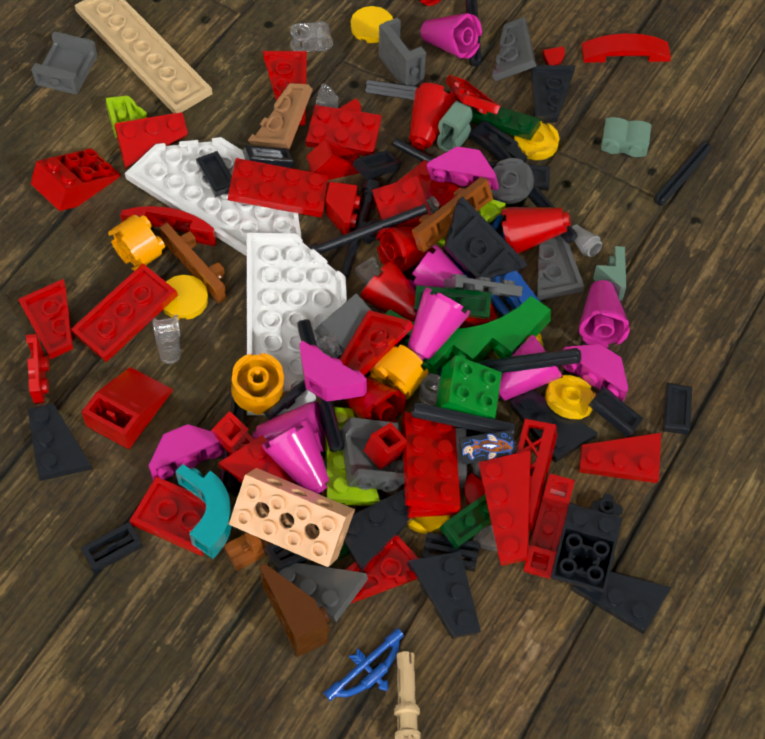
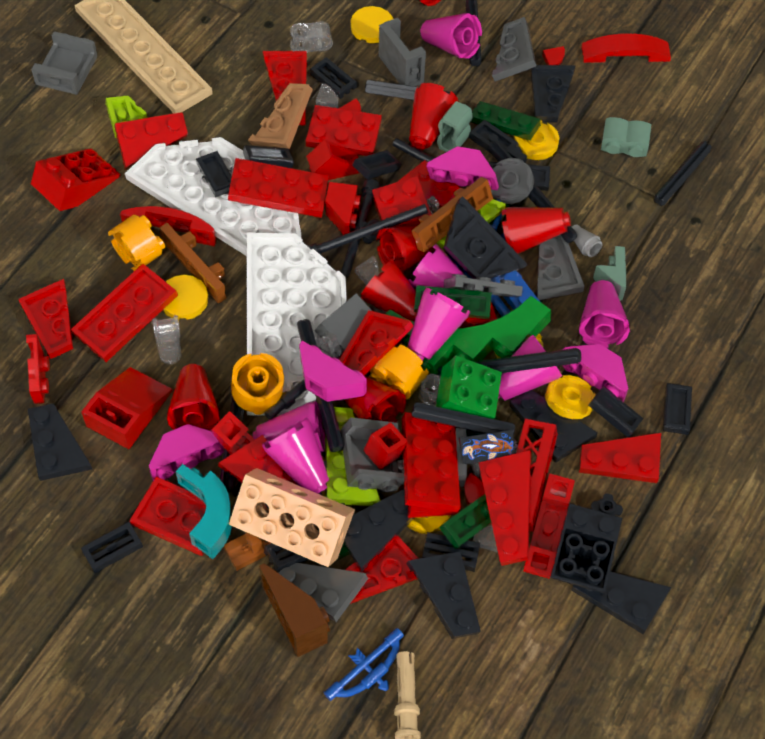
red wing [446,74,500,114] -> none
none -> red cone [167,364,220,431]
none -> black tile [310,57,357,99]

